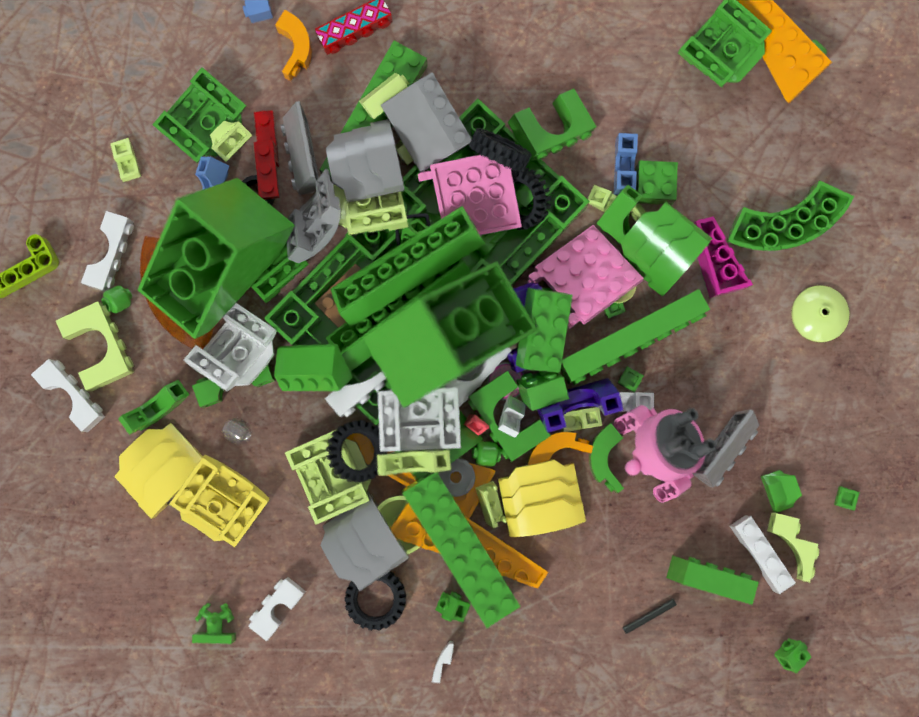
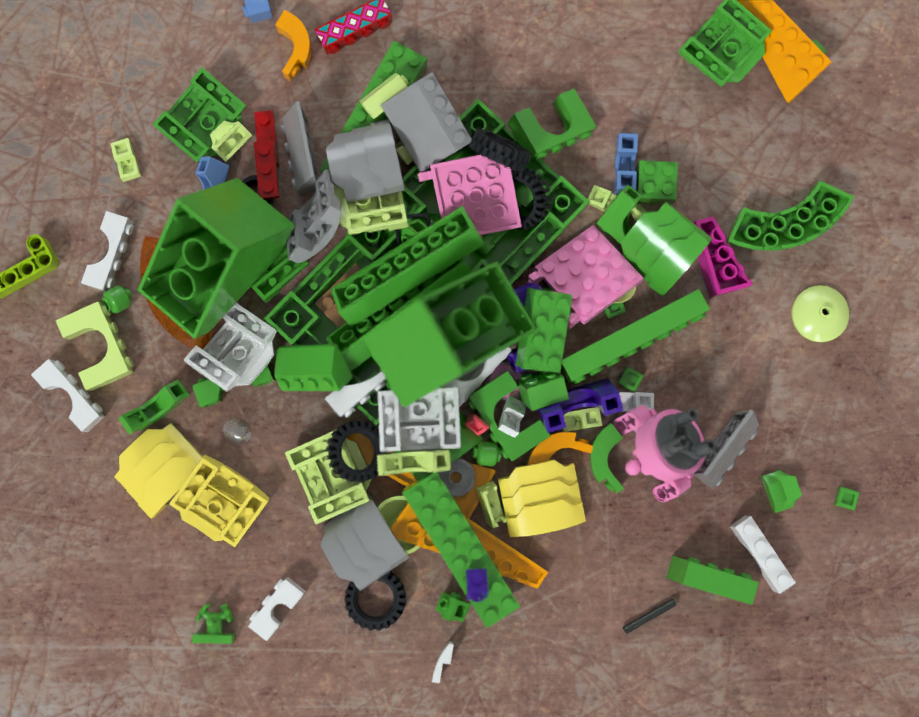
yellowish green arch [767,512,819,582] -> none
bright green brick [774,638,812,673] -> none
none -> dark purple bracket [466,569,488,602]

